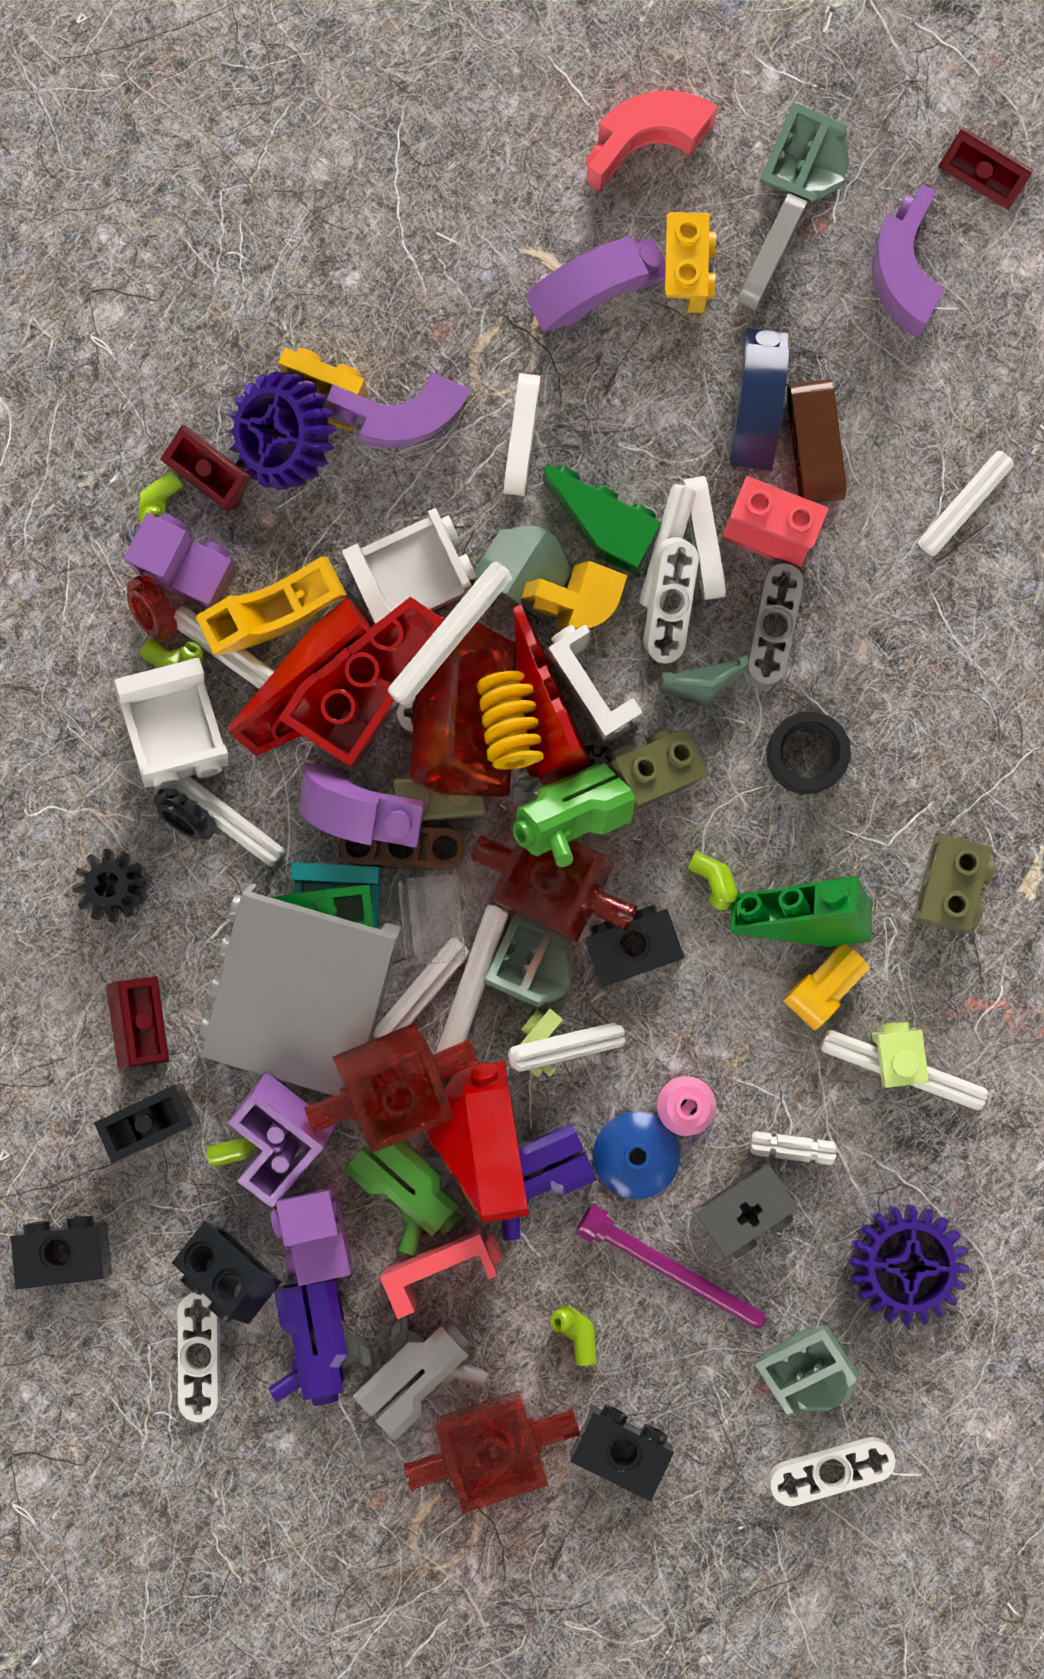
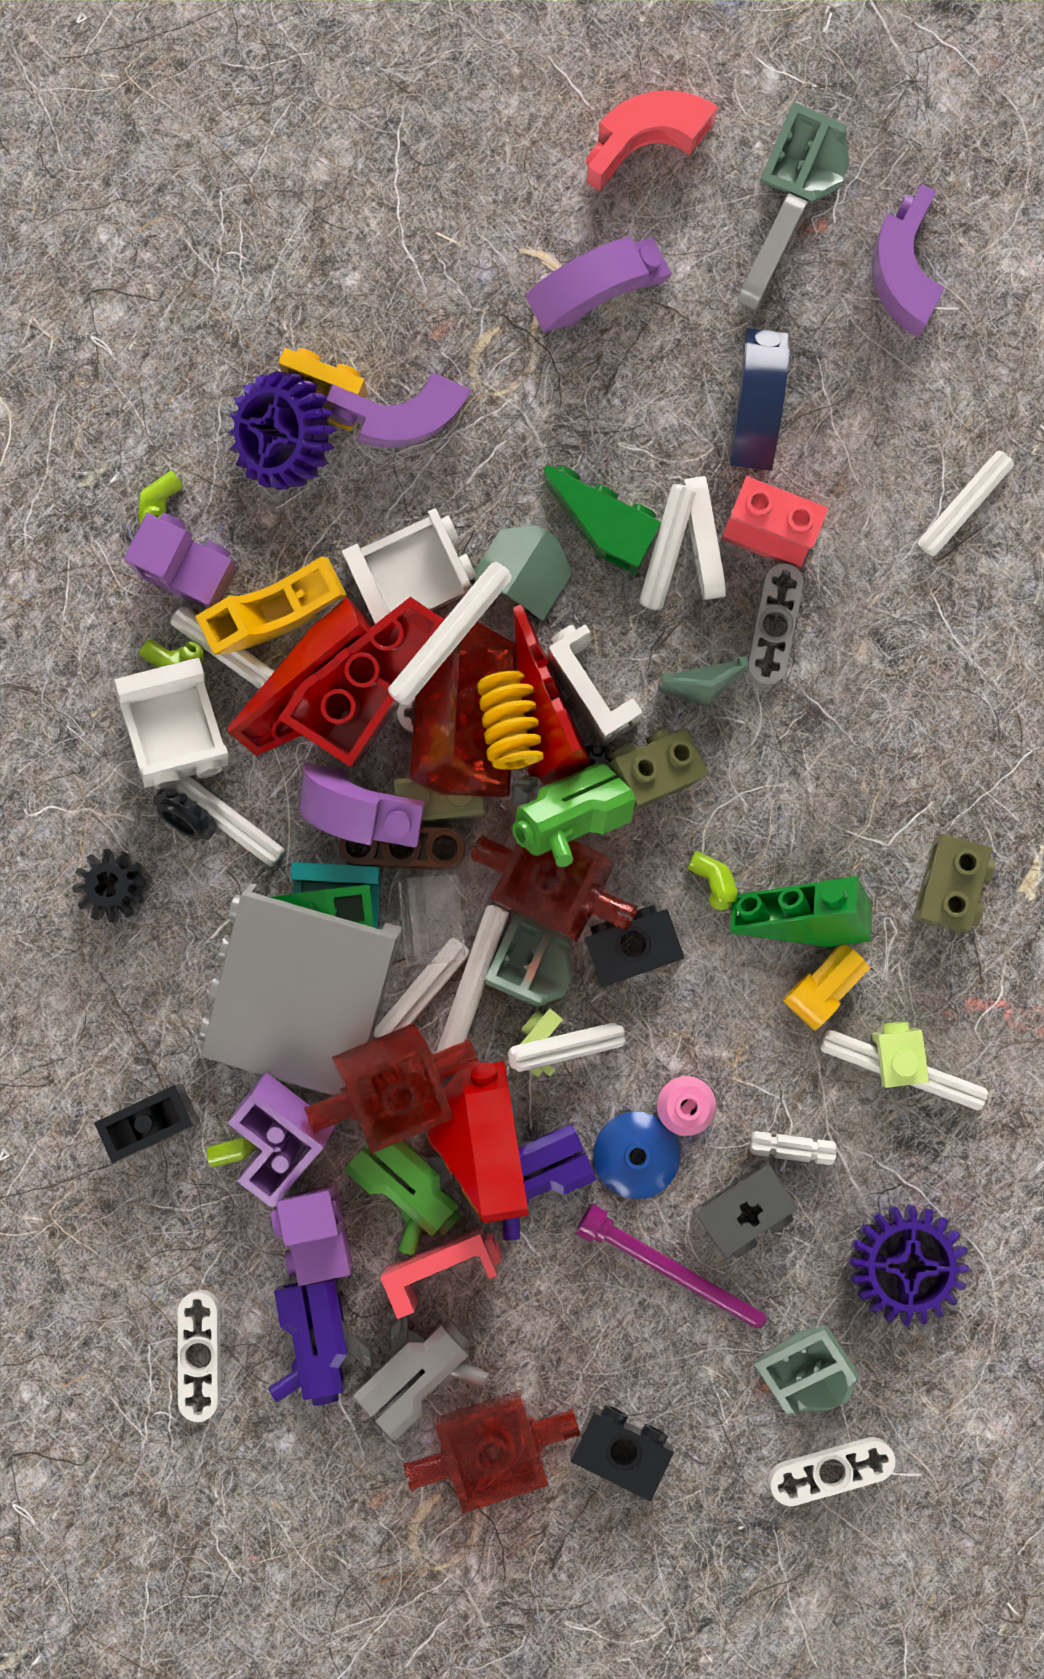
black brick [10,1215,112,1290] -> none
dark red slope [106,976,170,1069] -> none
clear red gear [127,575,177,641] -> none
dark red slope [160,424,251,511] -> none
black brick [172,1221,281,1324] -> none
white beam [503,373,541,497] -> none
yellow brick [521,561,627,631] -> none
lime arm [549,1306,597,1366] -> none
white beam [643,537,699,664] -> none
yellow bracket [665,212,716,313] -> none
black tyre [766,711,851,795] -> none
reddish brown beam [787,379,846,503] -> none
dark red slope [938,127,1034,210] -> none

